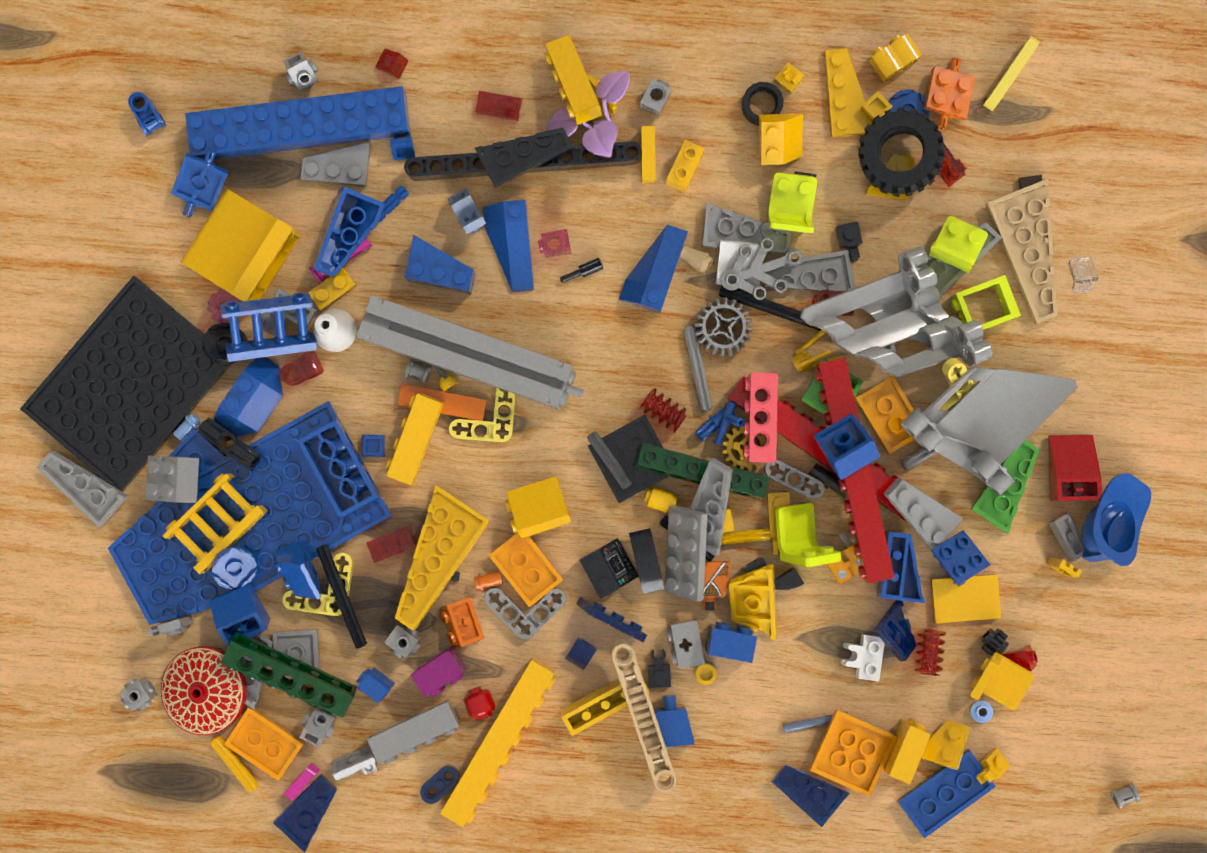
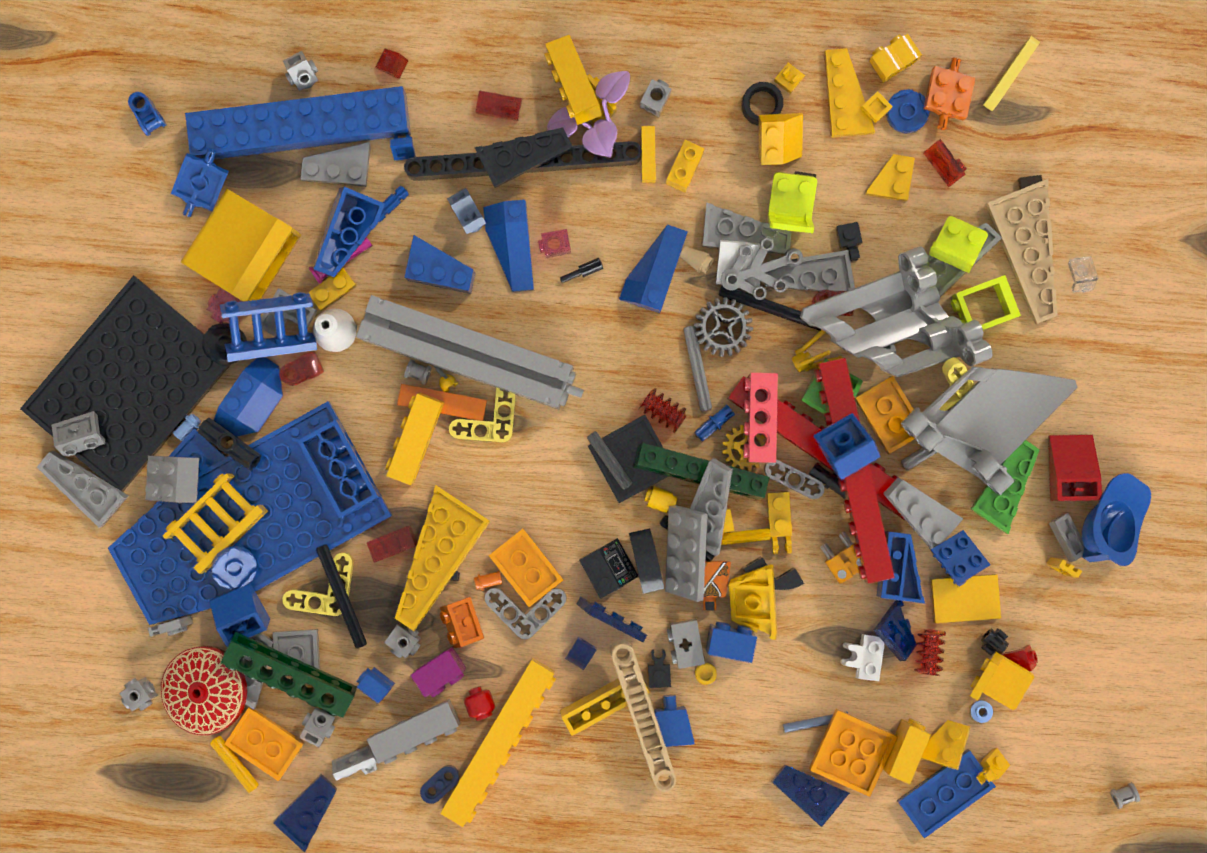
blue slope [274,540,321,600] -> none
dark pink beam [284,763,320,802] -> none
blue tile [362,435,385,457] -> none
yellow brick [505,476,572,539] -> none
blue piece [714,401,745,445] -> none
neon yellow piece [775,502,841,567] -> none
black tyre [858,107,945,197] -> none
none -> light grey bracket [52,411,105,456]

